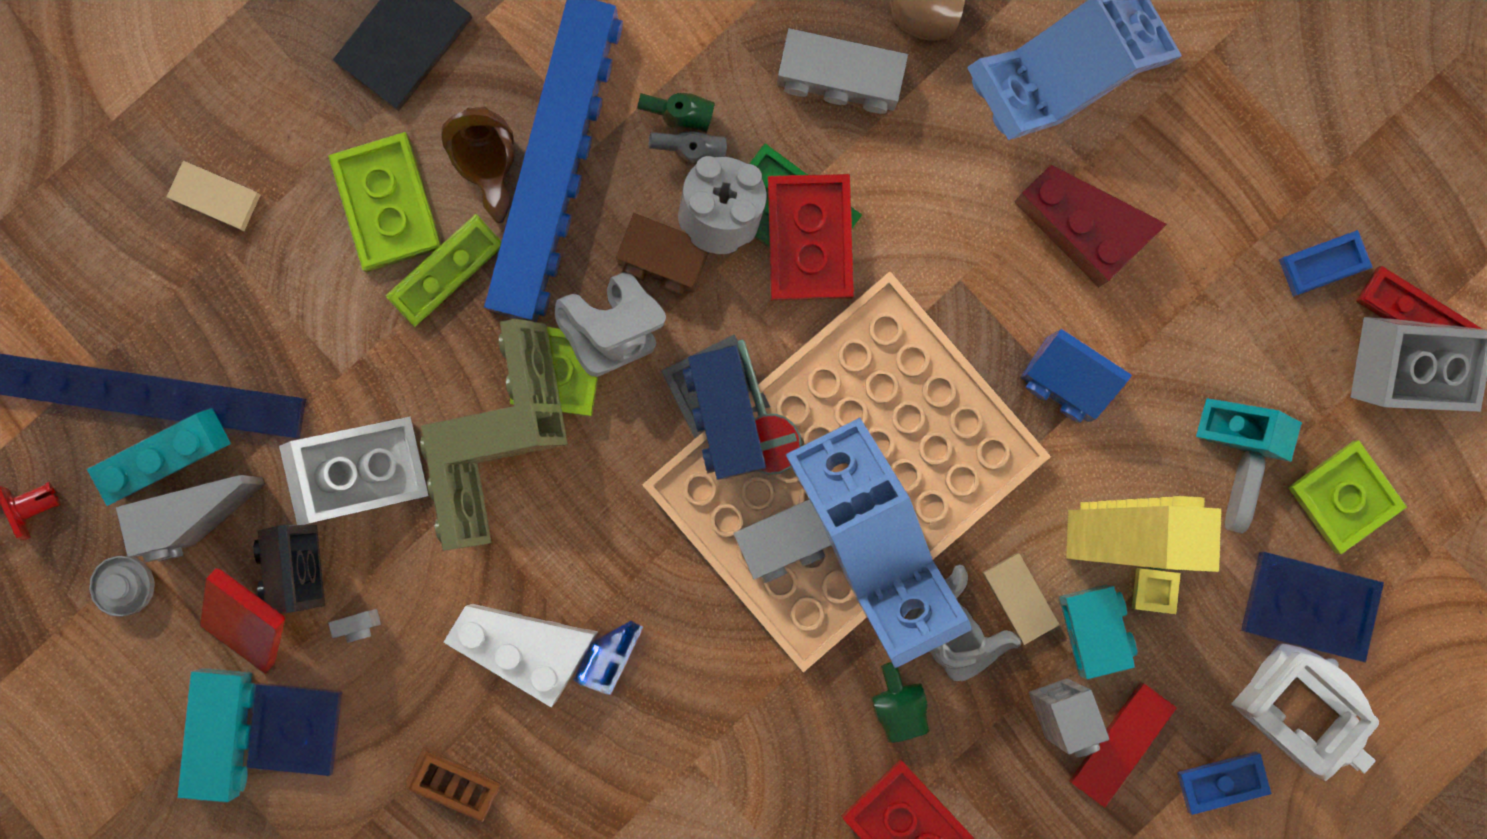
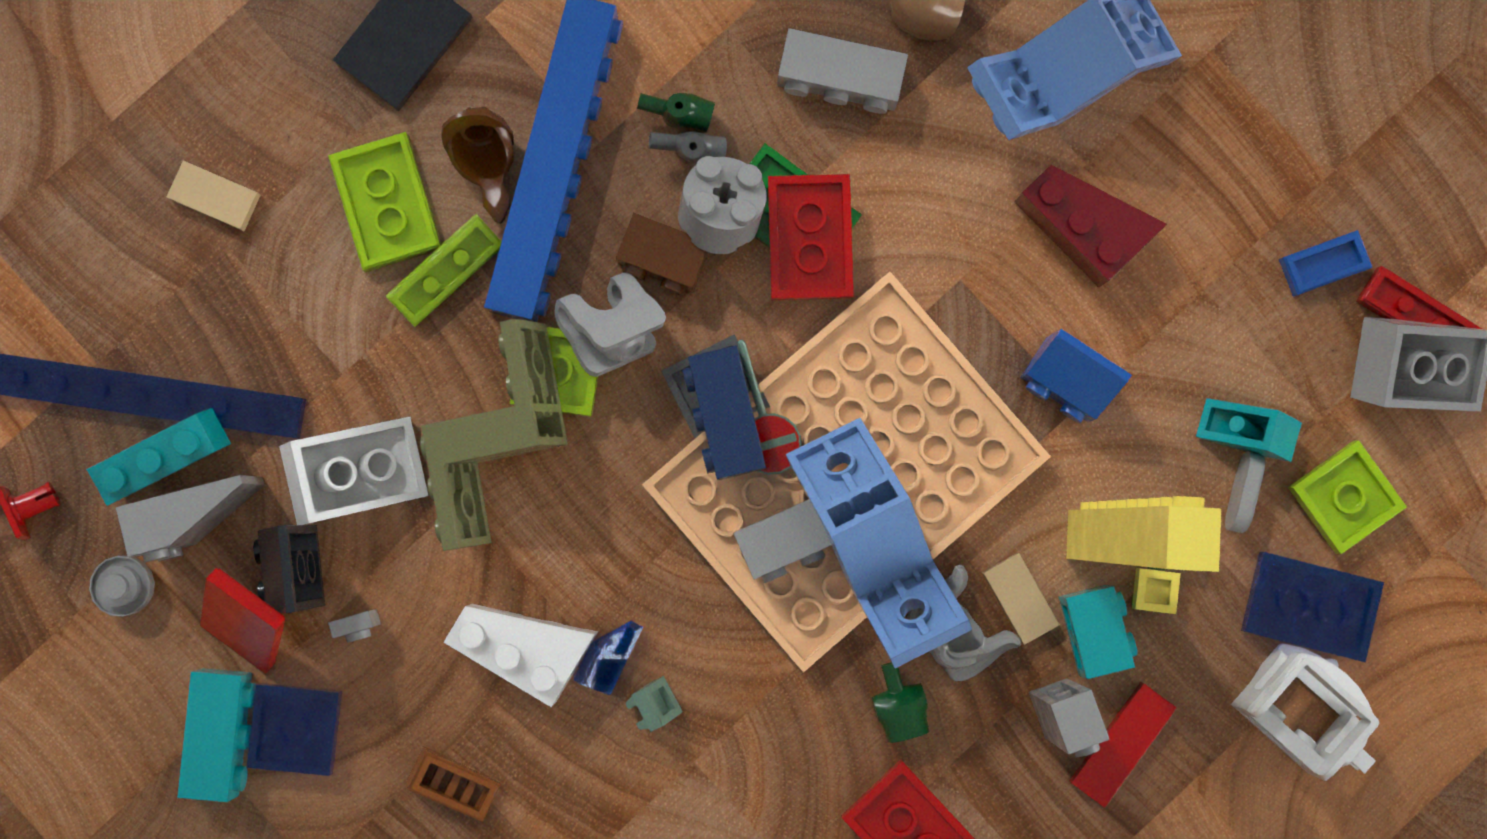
blue plate [1177,752,1272,815] -> none
none -> sand green tile [626,676,683,732]

